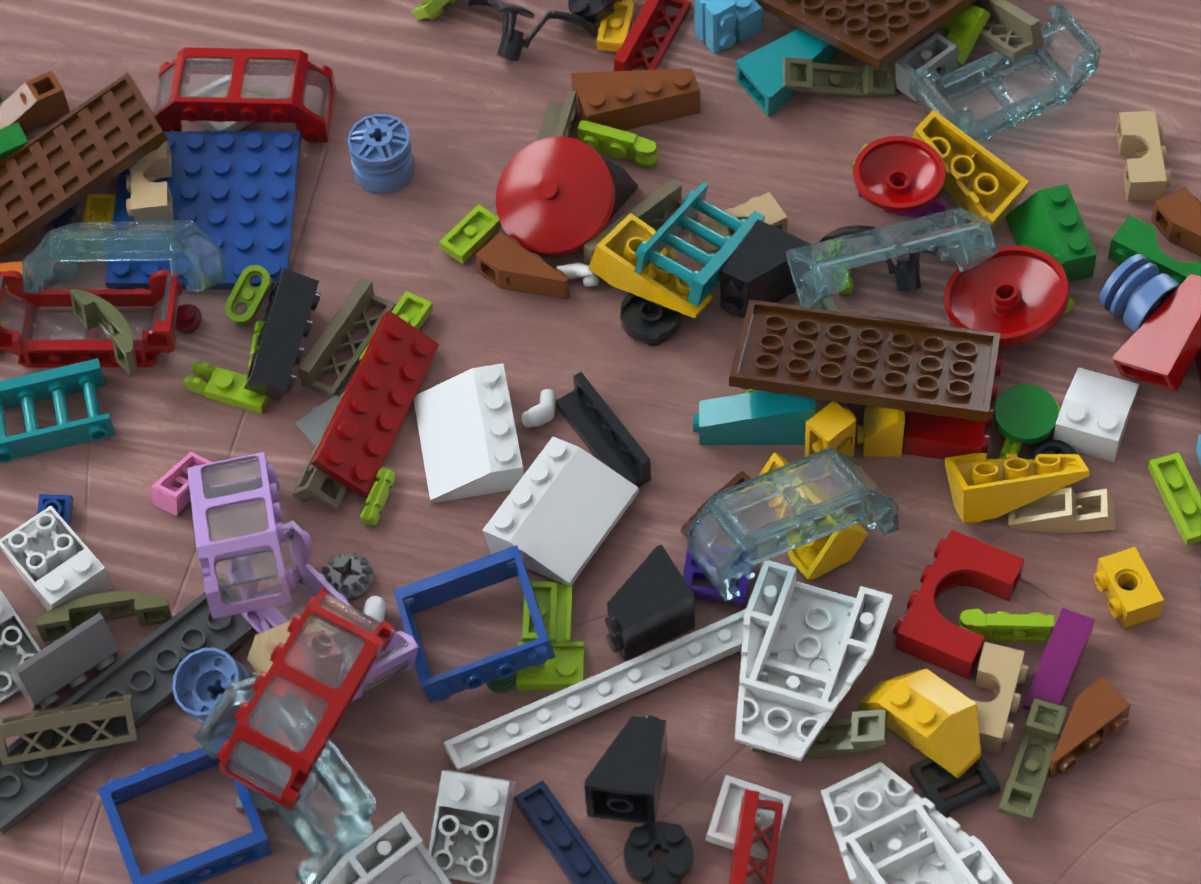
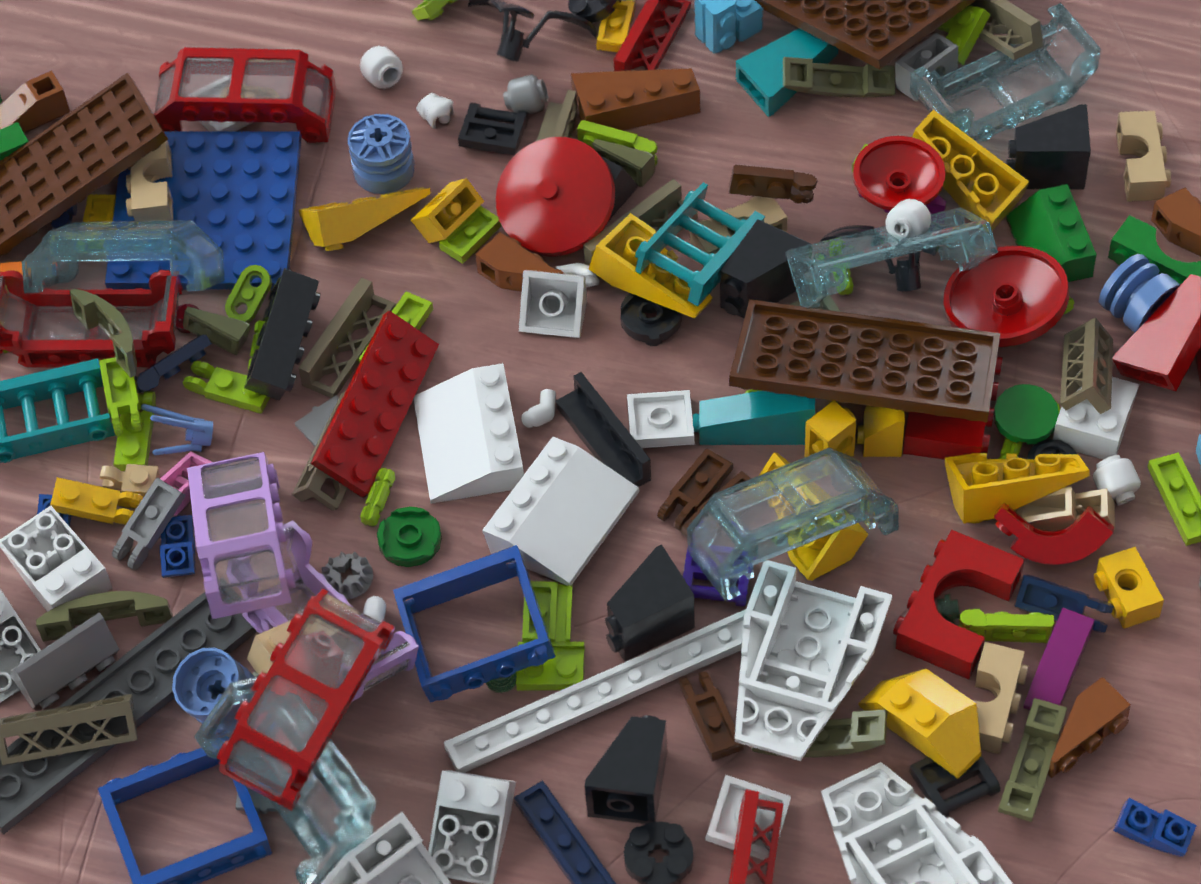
none -> yellow hinge [50,477,143,525]
none -> lime hinge [99,357,142,436]
none -> tan plate [100,464,160,497]
none -> light grey hinge [112,478,186,570]
none -> lime plate [113,391,156,471]
none -> dark blue hinge [135,334,212,394]
none -> medium blue plant [141,404,213,455]
none -> blue slope [160,515,195,578]
none -> olive slope [183,307,250,355]
none -> yellow wedge [299,188,431,251]
none -> white head [360,46,403,89]
none -> green tile [377,506,442,567]
none -> yellow brick [411,178,485,243]
none -> white arm [416,93,454,128]
none -> black plate [458,102,529,156]
none -> light grey head [503,75,549,114]
none -> white slope [519,270,587,338]
none -> olive slope [593,139,655,187]
none -> white plate [627,390,695,448]
none -> reddish brown hinge [657,448,733,531]
none -> reddish brown hinge [679,670,743,761]
none -> reddish brown hinge [729,165,817,204]
none -> white head [885,199,931,241]
none -> clear green plate [937,594,961,625]
none -> red arch [994,502,1114,565]
none -> black slope [1006,104,1091,189]
none -> dark blue hinge [1015,574,1114,633]
none -> dark tan fence [1060,317,1113,414]
none -> white head [1093,455,1141,505]
none -> blue slope [1113,797,1197,857]

